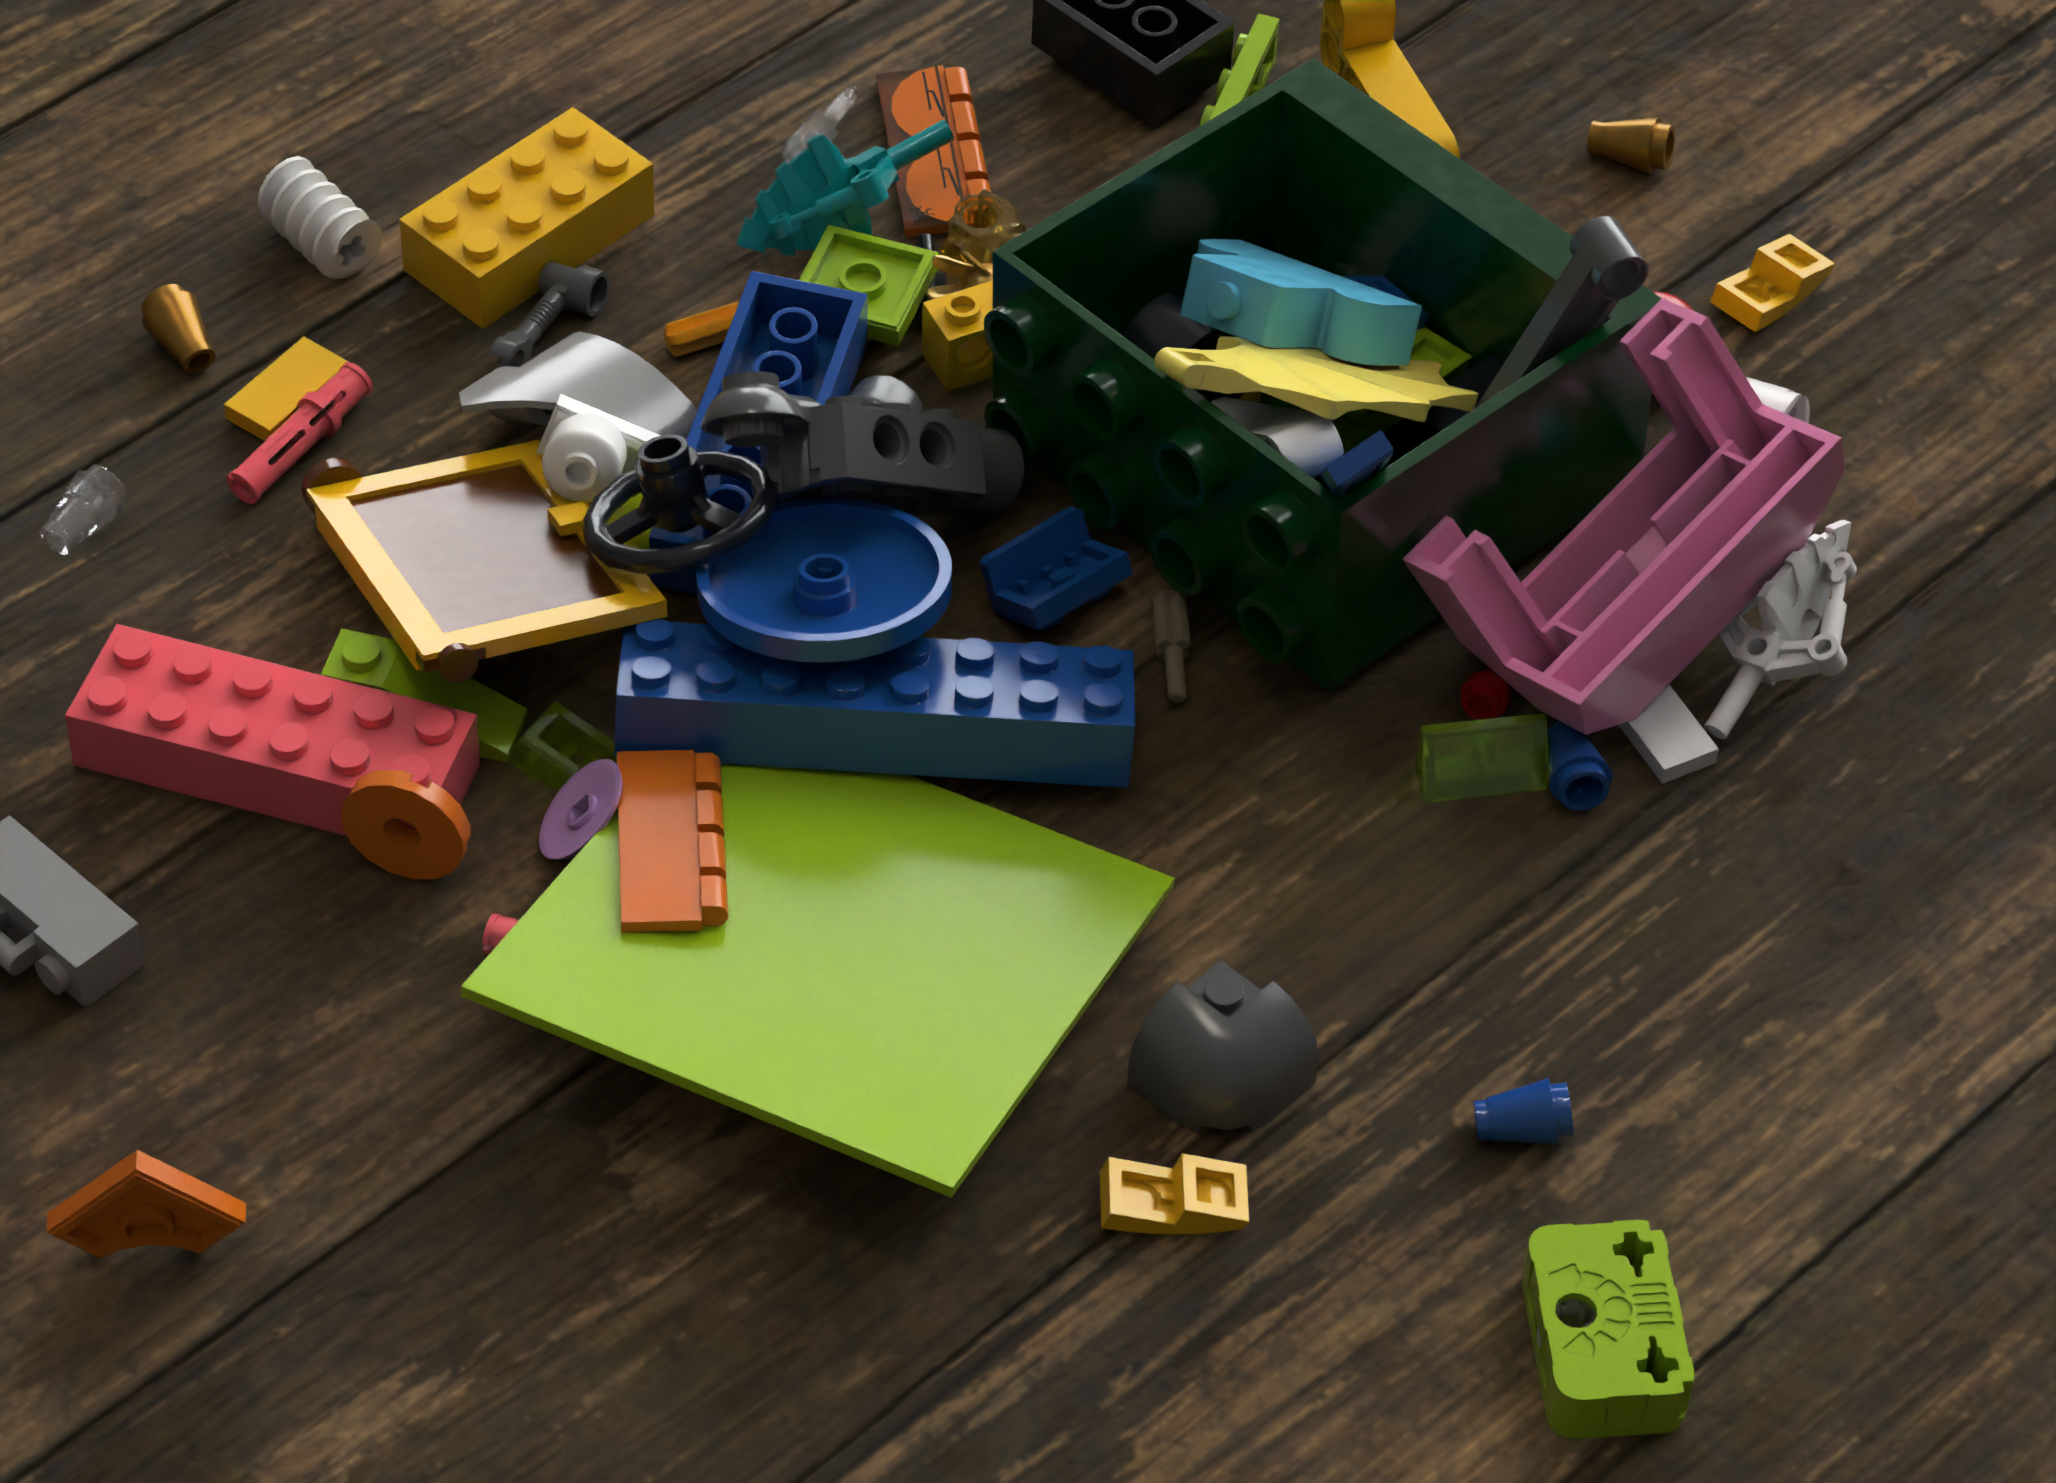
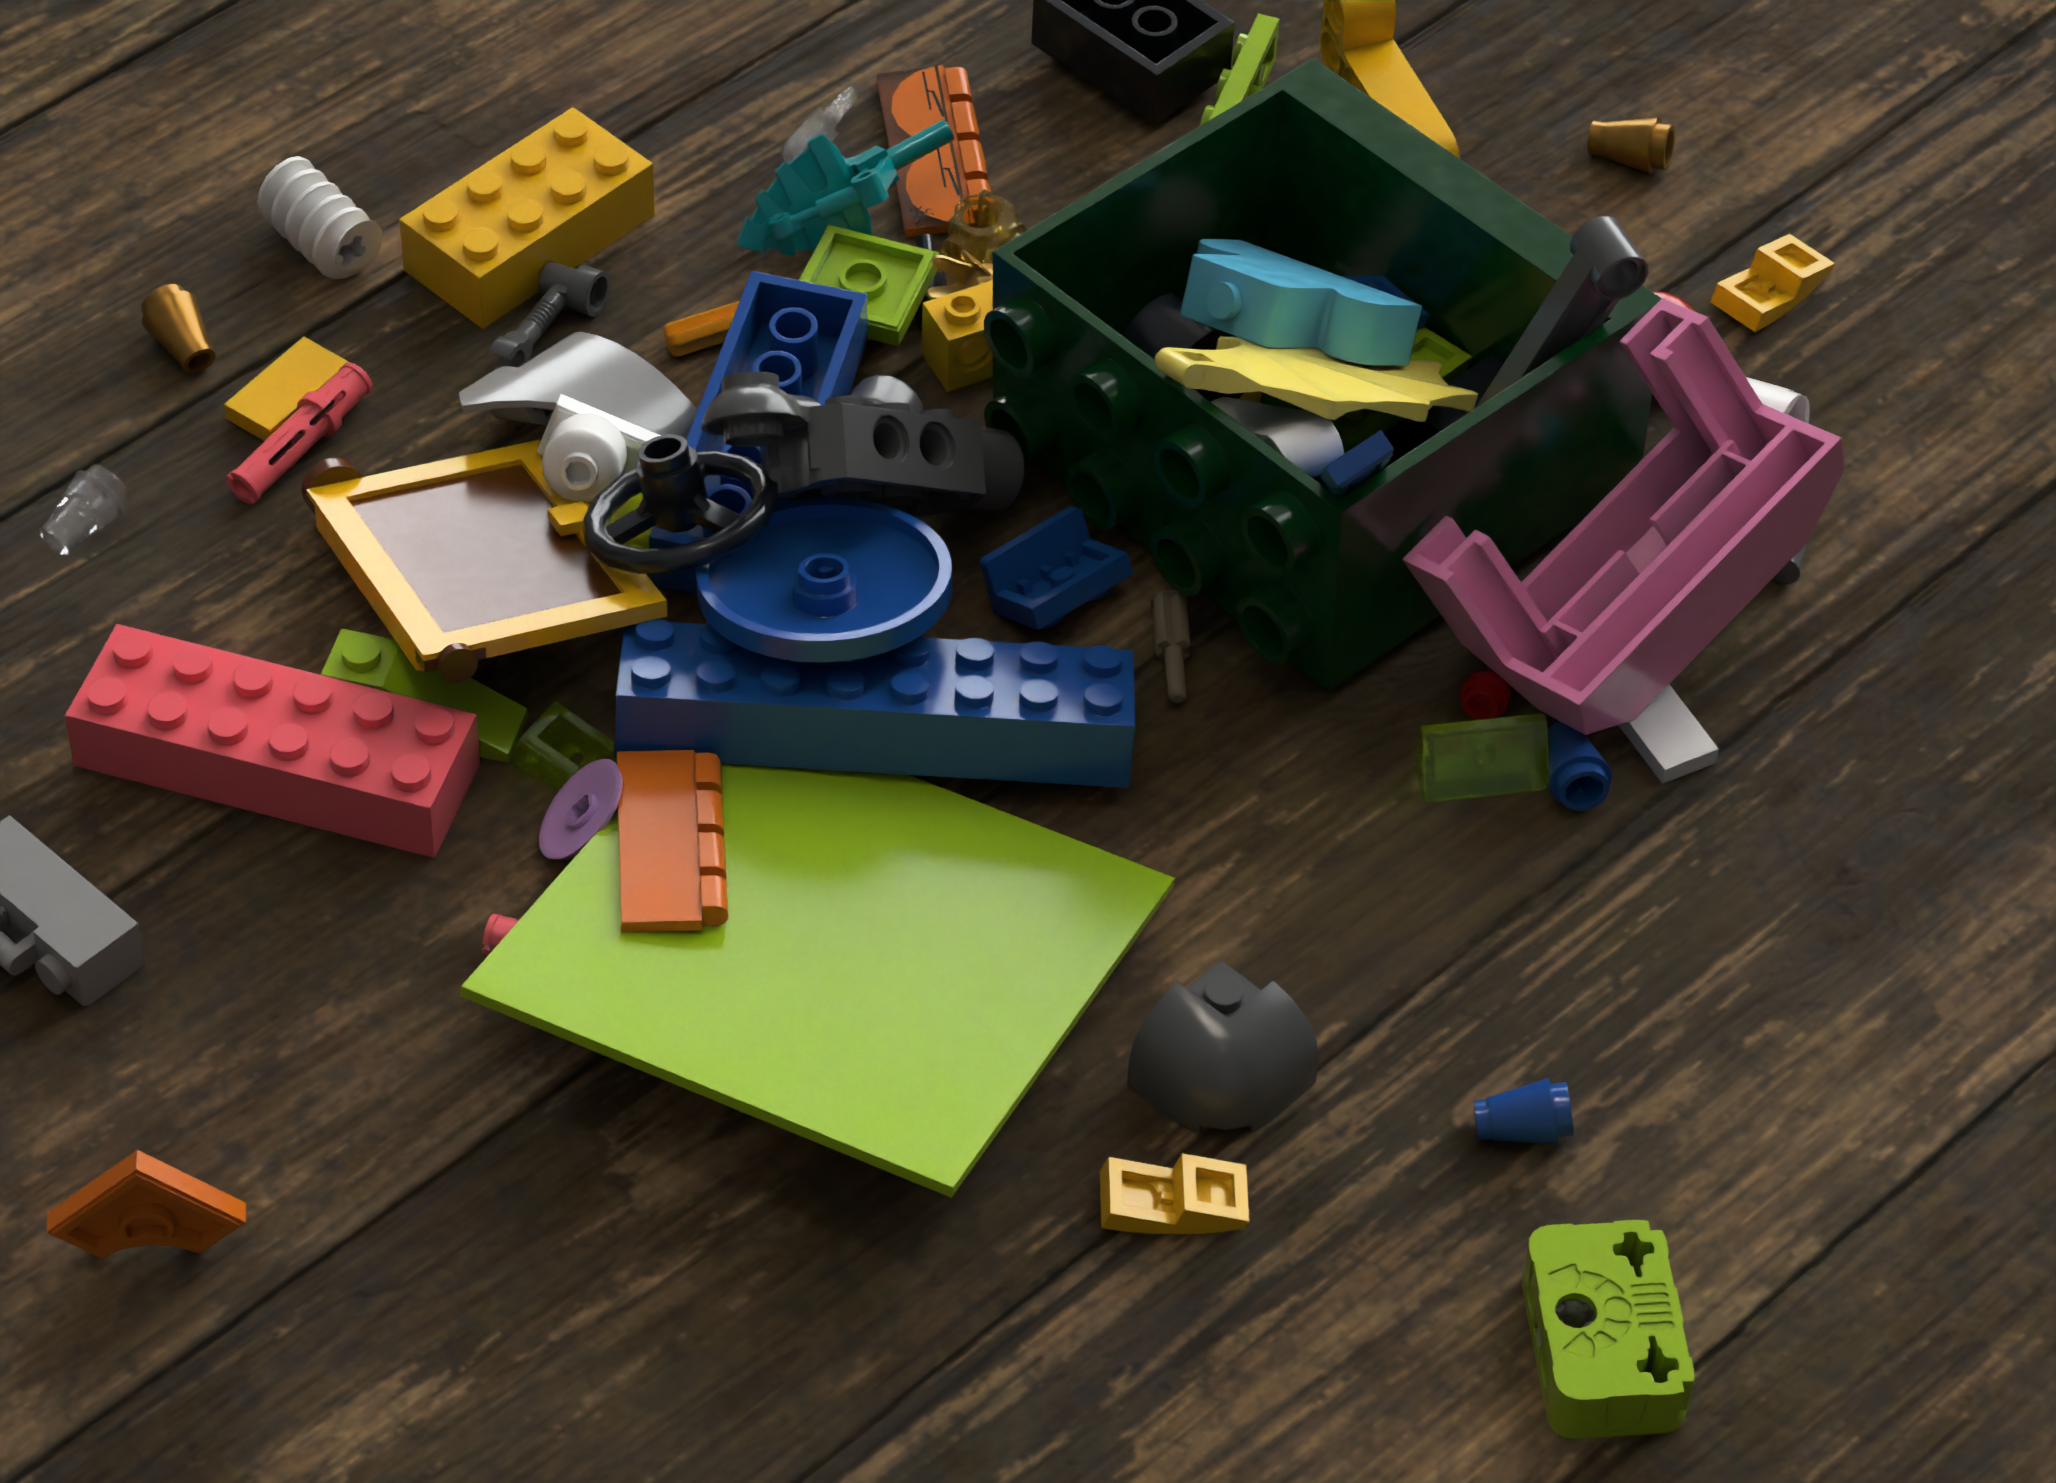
orange tile [341,770,471,880] -> none
white bar [1704,520,1857,739] -> none

